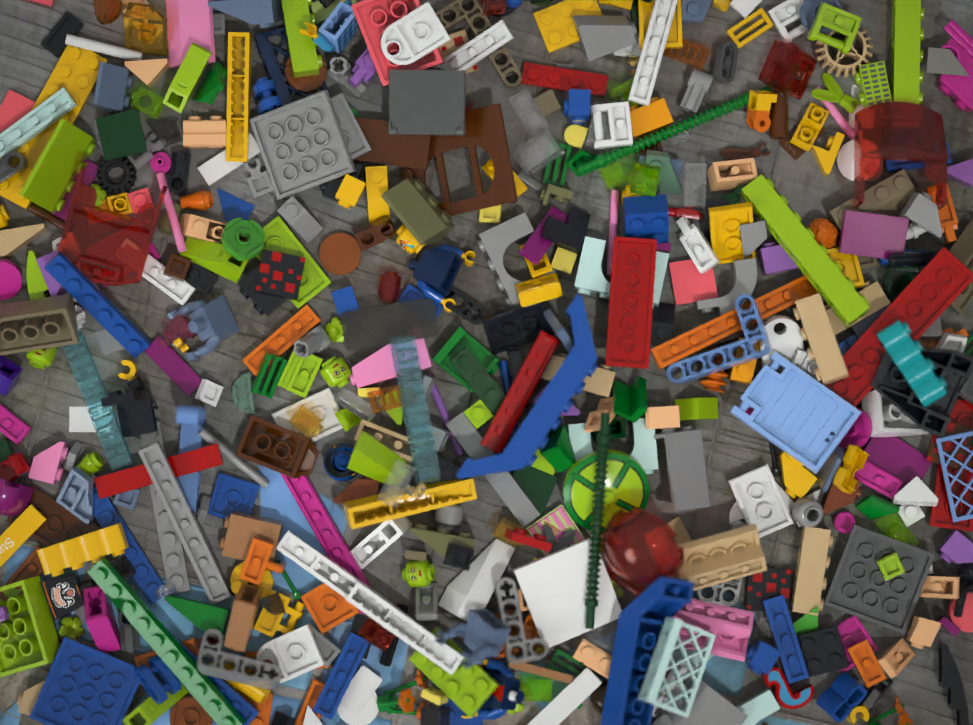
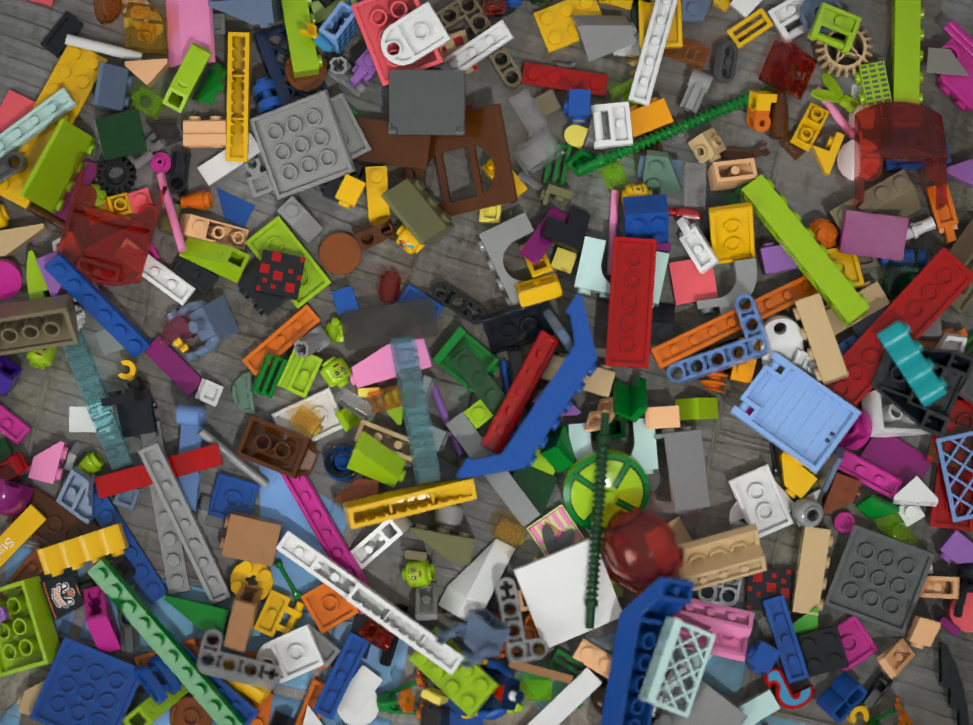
lime plant [58,617,84,641] -> none
clear tile [154,582,177,598] -> none
reddish brown plate [163,253,191,282] -> none
bright green plate [221,218,265,261] -> none
orange plate [239,536,286,585] -> none
clear smoke tile [260,592,285,615] -> none
clear plate [377,459,426,509] -> none
dark blue torso [408,244,476,313] -> none
black slope [443,543,474,571] -> none
red plate [504,527,552,552] -> none
clear neon green brick [627,163,661,196] -> none
light grey sticker [740,220,767,259] -> none
yellow piece [833,445,870,494] -> none
orange plate [847,639,887,688] -> none
lime tile [876,551,905,581] -> none
black axle [887,251,939,266] -> none
light grey slope [900,191,942,238] -> none
none -> tan brick [688,128,726,164]

